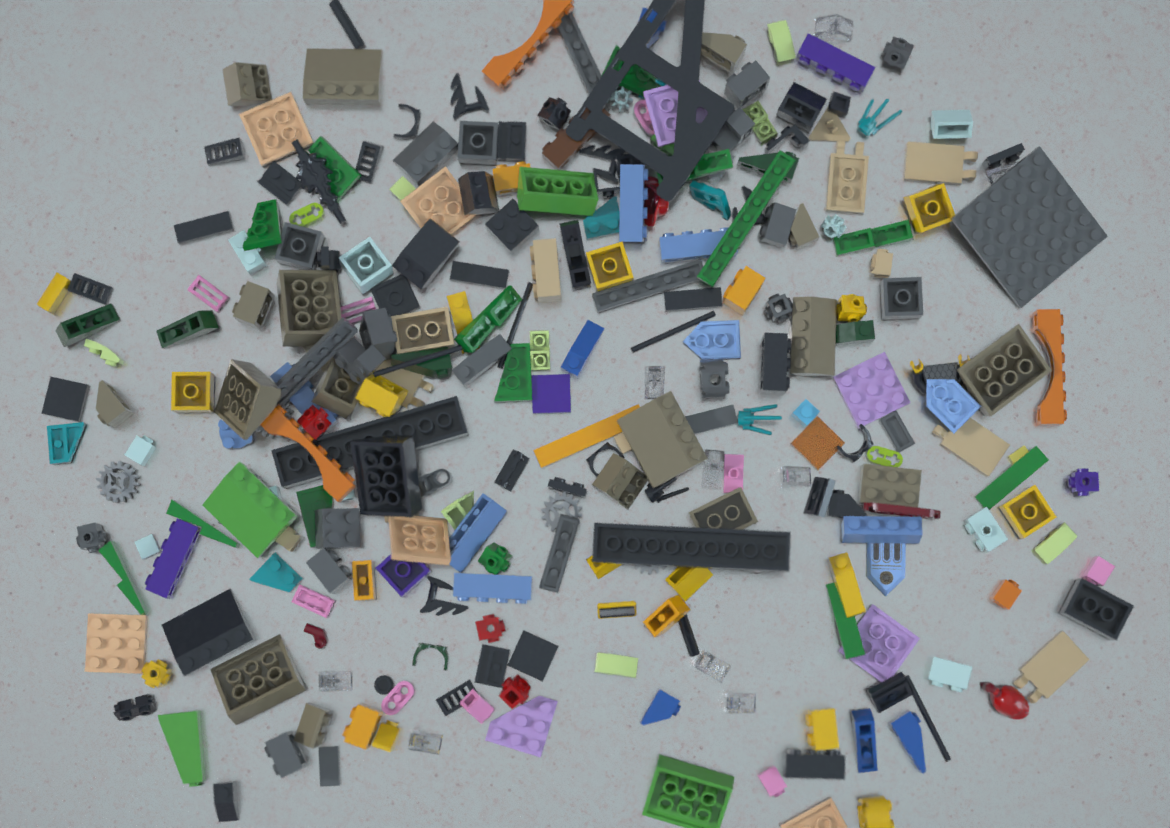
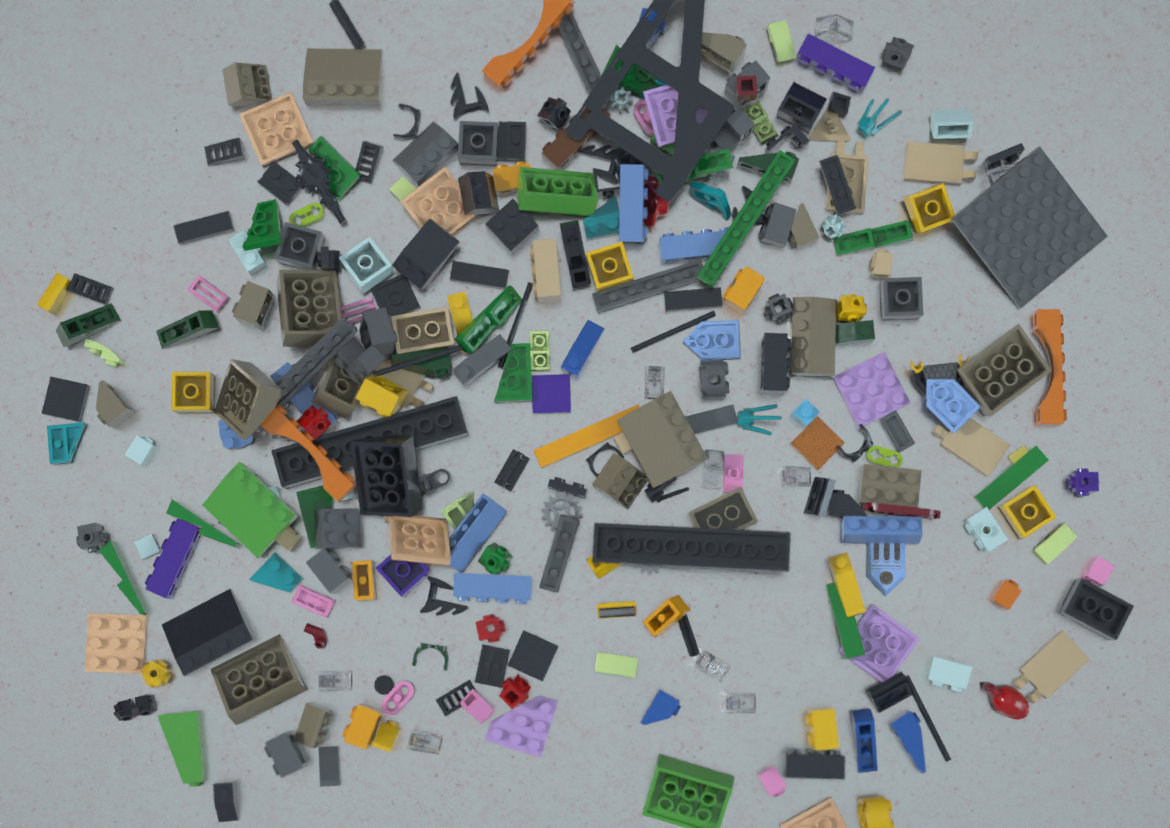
light grey gear [96,461,139,503] -> none
yellow brick [665,567,713,602] -> none
none -> dark red brick [736,75,757,101]
none -> black plate [819,154,856,215]

